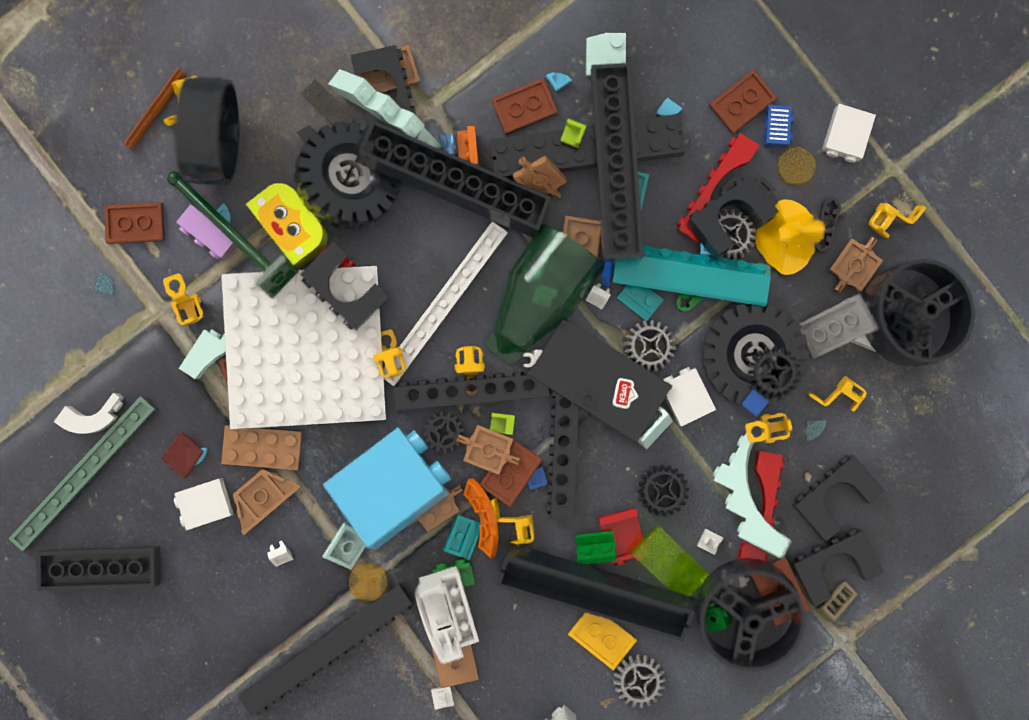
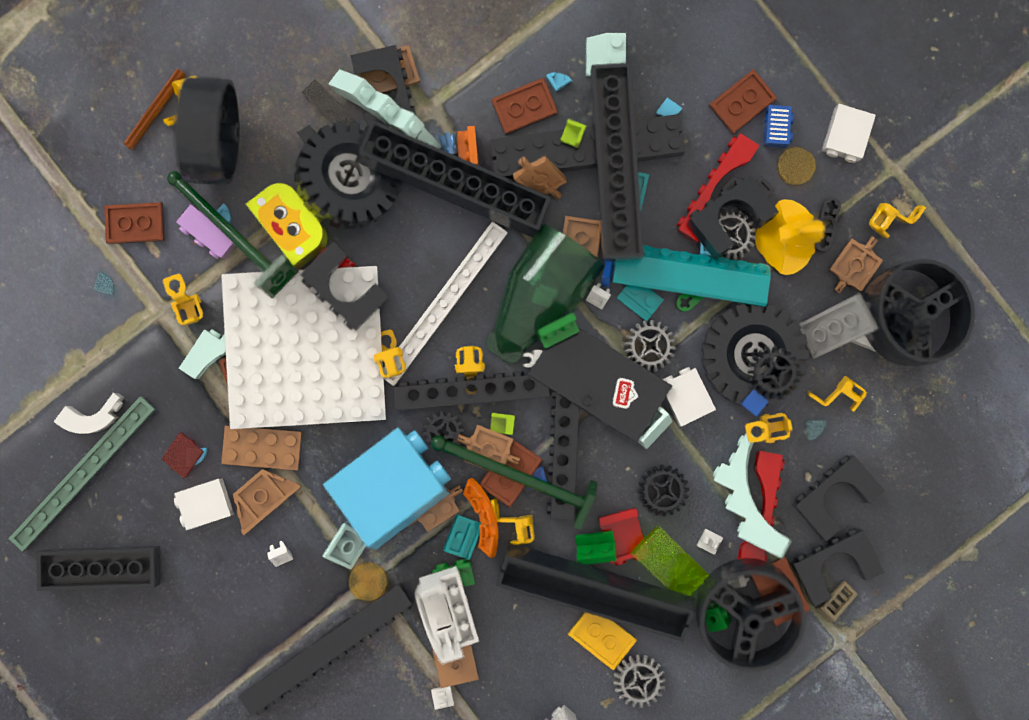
none -> dark green piece [431,436,597,530]
none -> green bracket [537,313,579,348]

